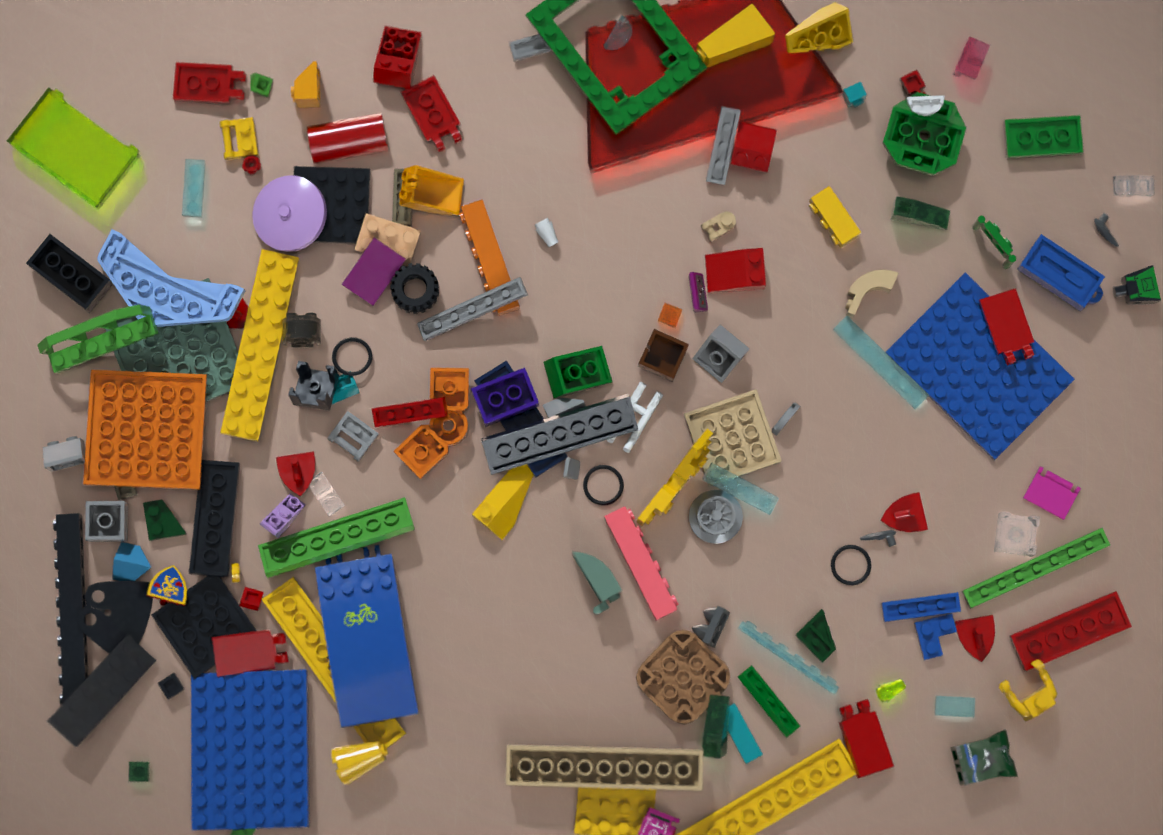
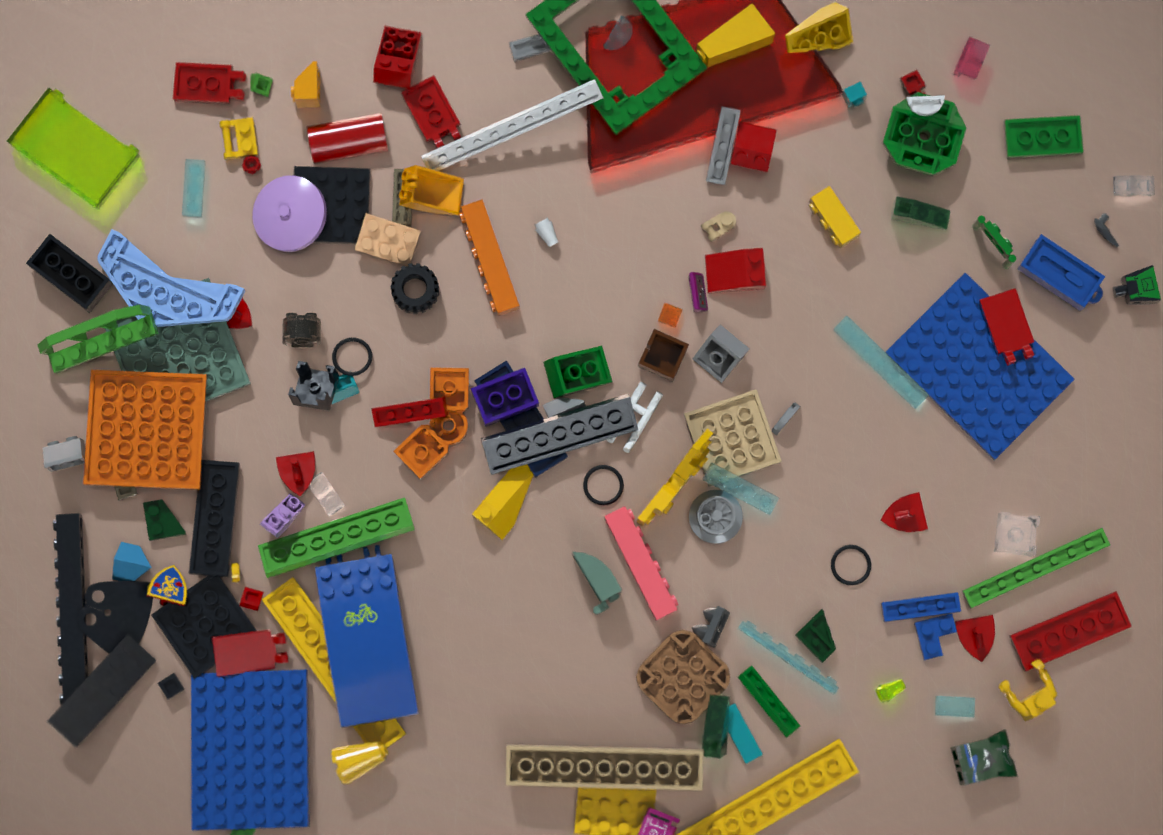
light grey brick [85,501,128,542] -> none
clear green plate [129,762,150,782] -> none
yellow plate [220,249,299,442] -> none
light grey plate [327,411,379,462] -> none
magenta tile [342,237,406,306] -> none
light grey tile [417,277,528,341] -> none
light grey slope [563,457,580,480] -> none
red tile [839,699,894,779] -> none
tan arch [845,270,899,318] -> none
dark grey bar [860,530,896,547] -> none
dark pink piece [1023,466,1081,520] -> none
none -> white plate [422,79,603,171]

